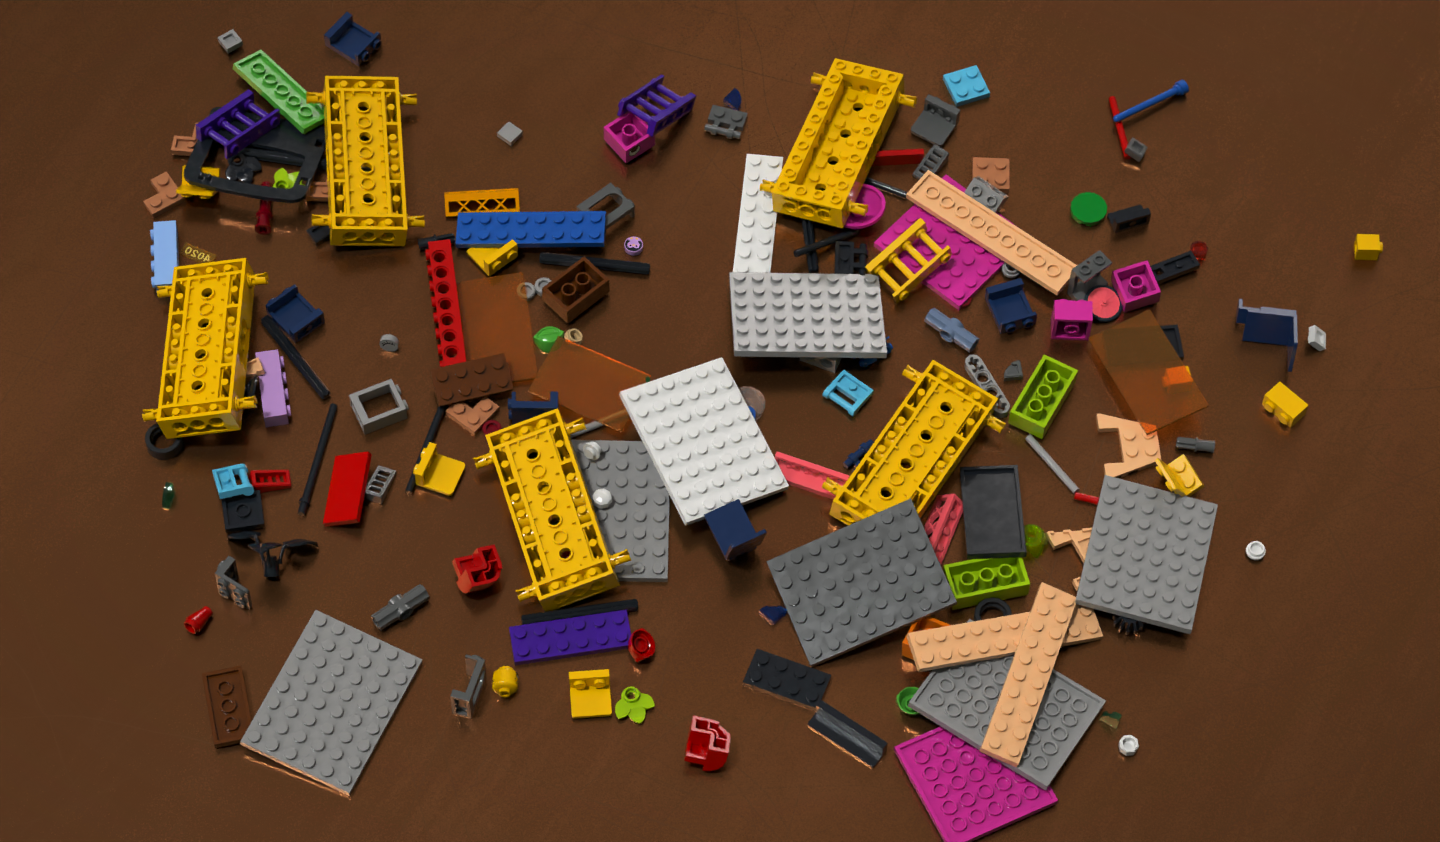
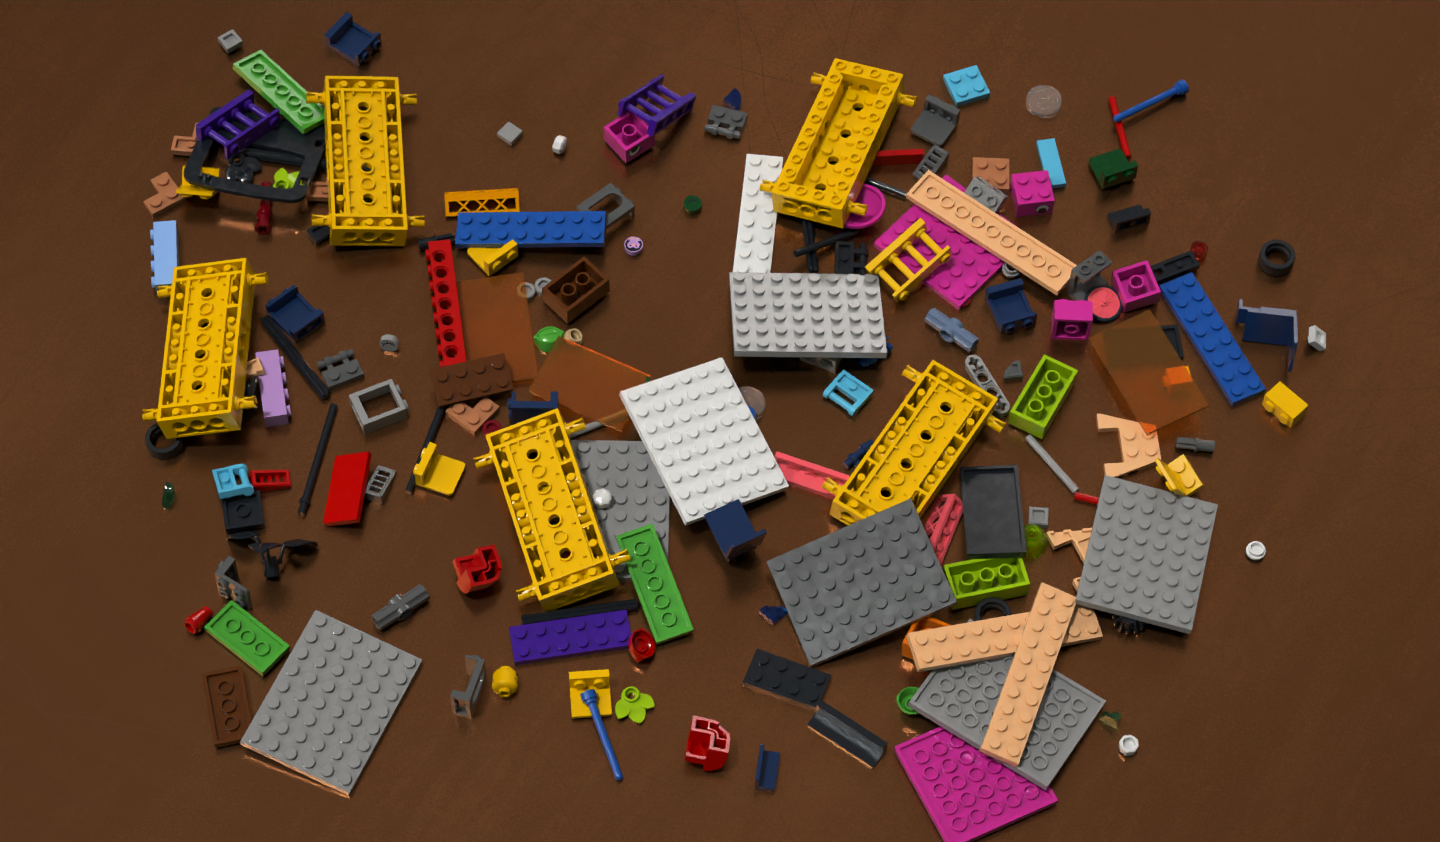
clear yellow sticker [179,242,217,263] -> none
black axle [539,252,650,274] -> none
white plate [583,441,601,460] -> none
green tile [1070,192,1107,226] -> none
flat silver tile [1124,137,1148,162] -> none
yellow brick [1354,234,1383,260] -> none
none -> bright green plate [204,600,290,676]
none -> dark grey plate [316,349,364,391]
none -> white tile [552,135,567,154]
none -> blue piece [580,689,623,781]
none -> bright green plate [616,523,694,645]
none -> dark green tile [683,195,702,214]
none -> dark blue panel [755,744,780,793]
none -> dark pink brick [1010,170,1055,217]
none -> clear tile [1025,85,1062,118]
none -> light grey tile [1028,506,1049,528]
none -> medium azure tile [1036,138,1066,189]
none -> dark green bracket [1088,149,1138,189]
none -> blue plate [1159,272,1266,406]
none -> black tyre [1258,240,1295,276]

